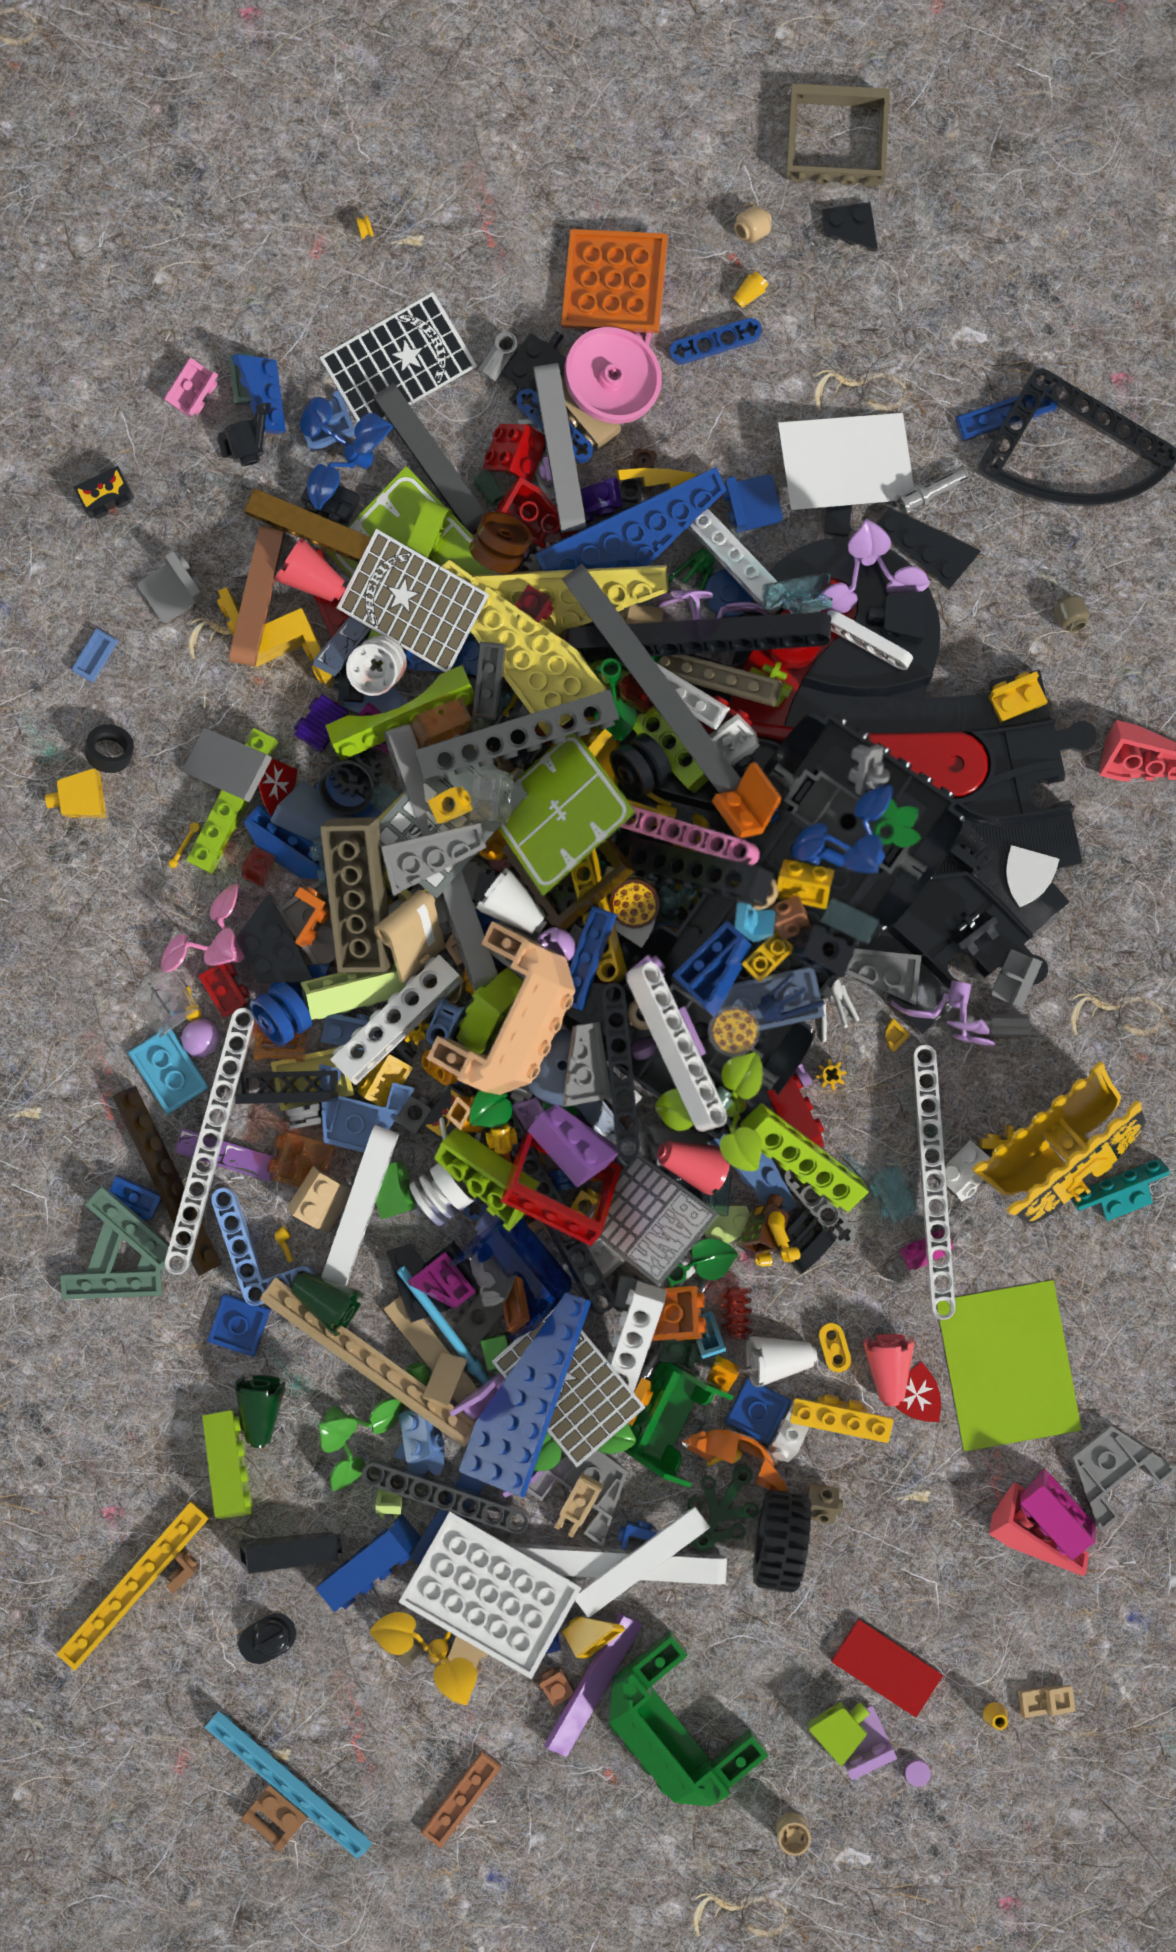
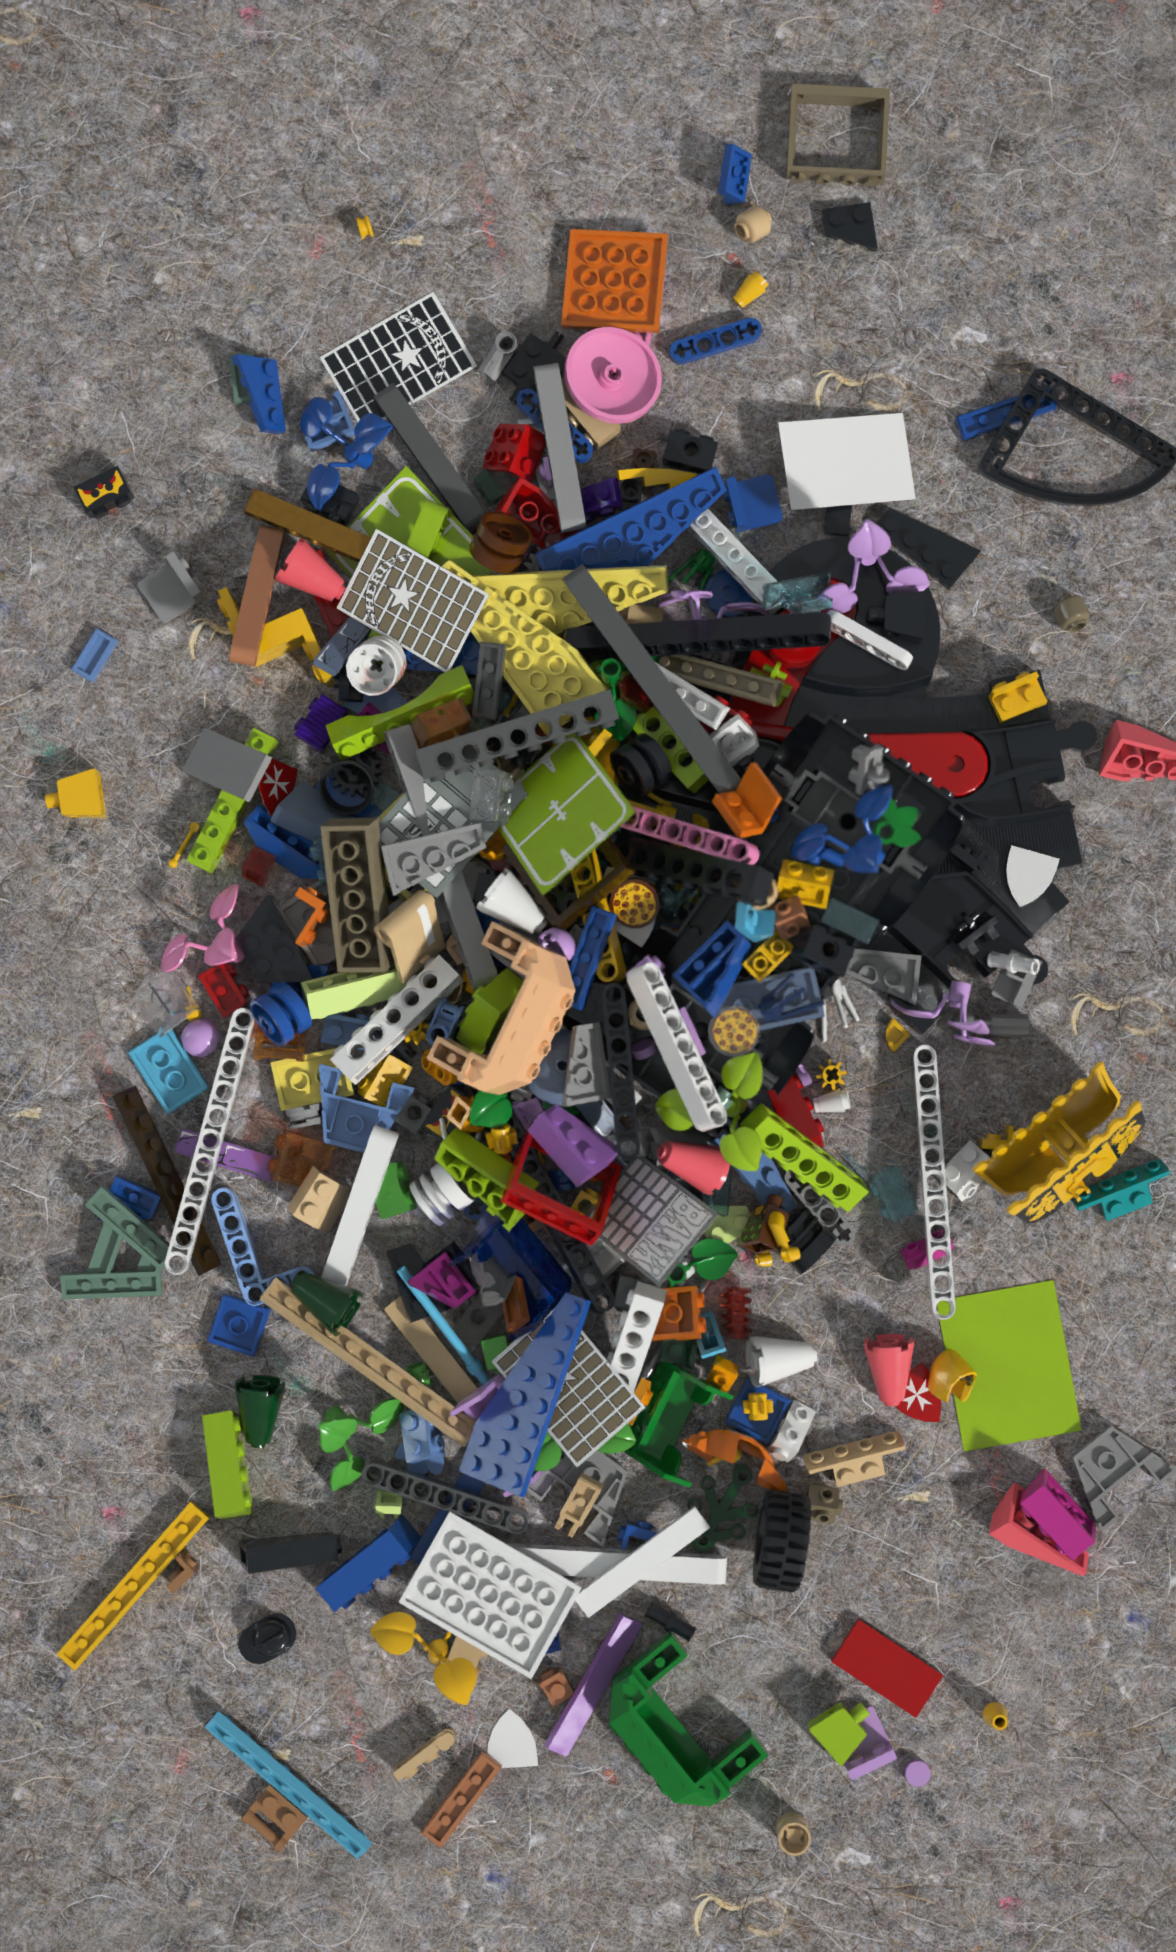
black tyre [85,724,134,773] -> none
bright pink bracket [163,358,218,417] -> none
black piece [217,403,271,467] -> none
black fence [235,1070,339,1104] -> none
yellow hand [275,1226,294,1263] -> none
dark tan beam [395,1639,423,1668] -> none
tan slope [422,1352,467,1408] -> none
yellow brick [427,787,473,824] -> none
dark red bracket [515,583,555,623] -> none
yellow slope [562,1616,626,1659] -> none
yellow bracket [790,1394,893,1443] -> none
yellow plate [818,1322,851,1373] -> none
light grey pin [896,466,969,515] -> none
tan slope [1018,1685,1076,1718] -> none
none -> tan hinge [393,1727,456,1782]
none -> white sticker [487,1709,538,1768]
none -> black pin [645,1602,696,1642]
none -> black brick [662,429,718,474]
none -> blue bracket [718,143,752,206]
none -> yellow gear [743,1393,773,1420]
none -> tan bracket [803,1431,905,1487]
none -> white cone [813,1088,851,1113]
none -> yellow piece [928,1349,977,1402]
none -> white pin [987,951,1040,975]

